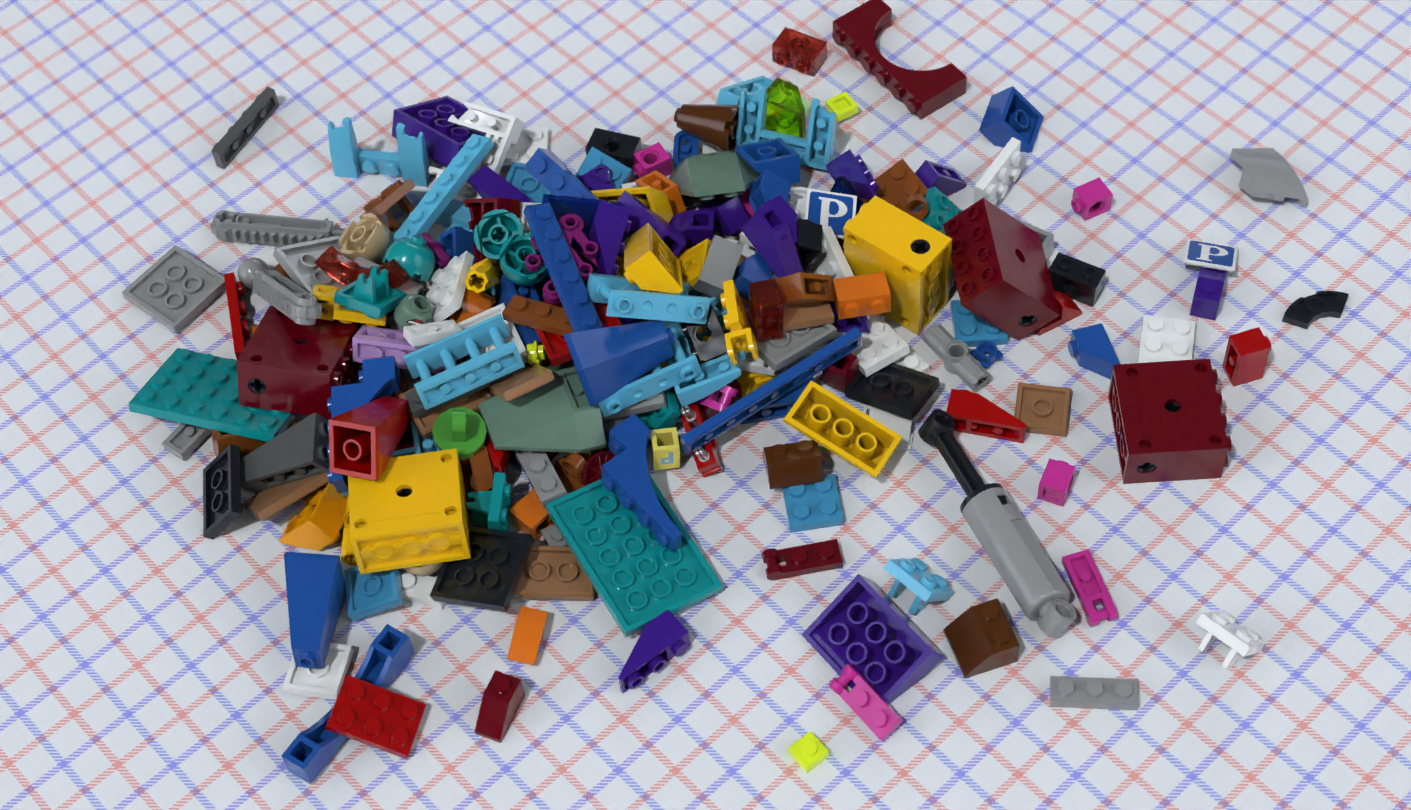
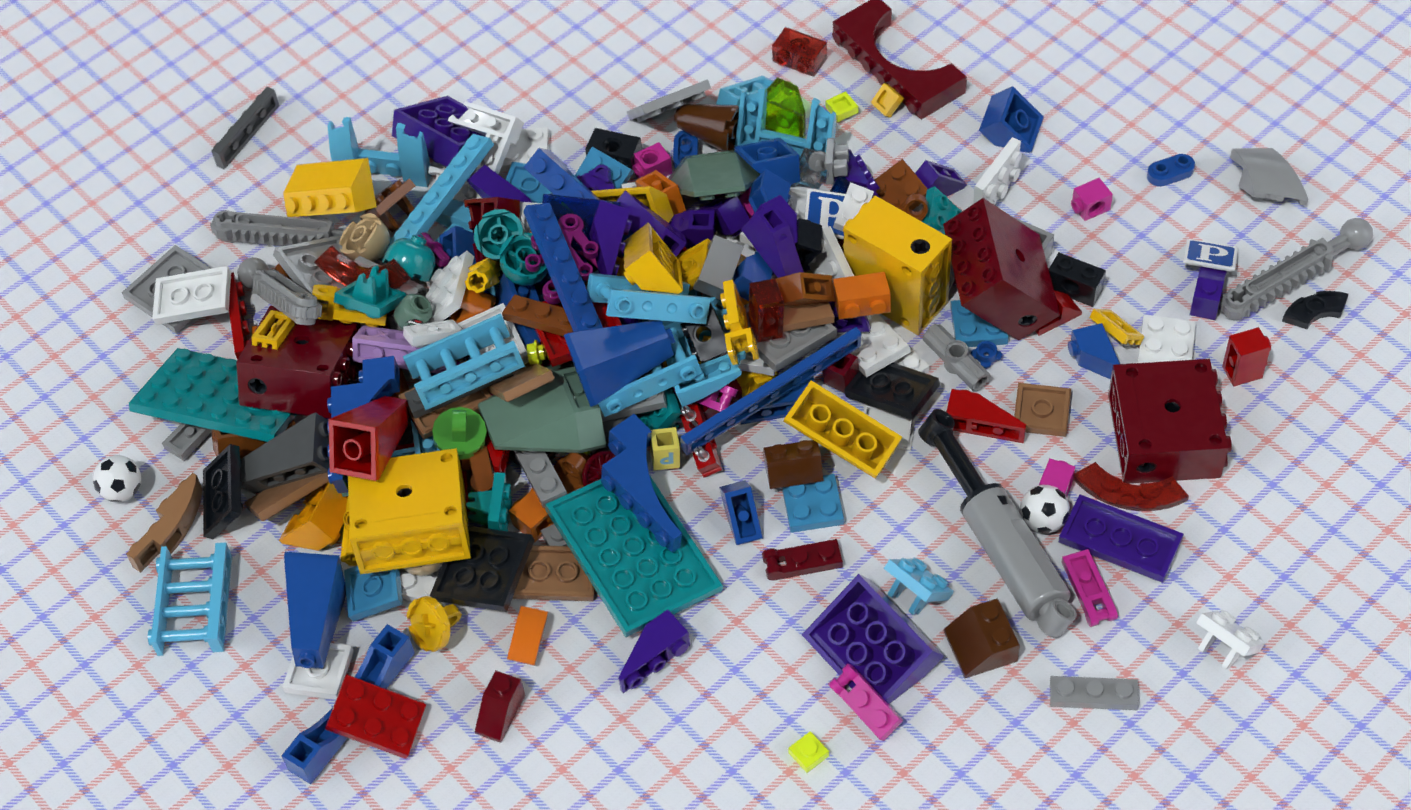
none -> white piece [93,455,141,502]
none -> medium nougat slope [126,473,203,573]
none -> medium azure fence [148,542,232,656]
none -> white plate [152,266,231,325]
none -> yellow tile [252,310,295,350]
none -> yellow slope [283,158,377,217]
none -> yellow tile [407,596,462,652]
none -> light grey plate [627,79,711,122]
none -> blue slope [719,480,763,545]
none -> clear brick [795,148,827,189]
none -> light grey hips [808,138,849,184]
none -> white plate [833,182,874,232]
none -> yellow plate [870,83,904,118]
none -> white piece [1020,485,1070,533]
none -> dark purple plate [1058,494,1184,583]
none -> clear red tile [1074,462,1189,511]
none -> yellow tile [1089,309,1144,345]
none -> blue plate [1147,154,1195,187]
none -> light grey gear [1220,218,1373,320]

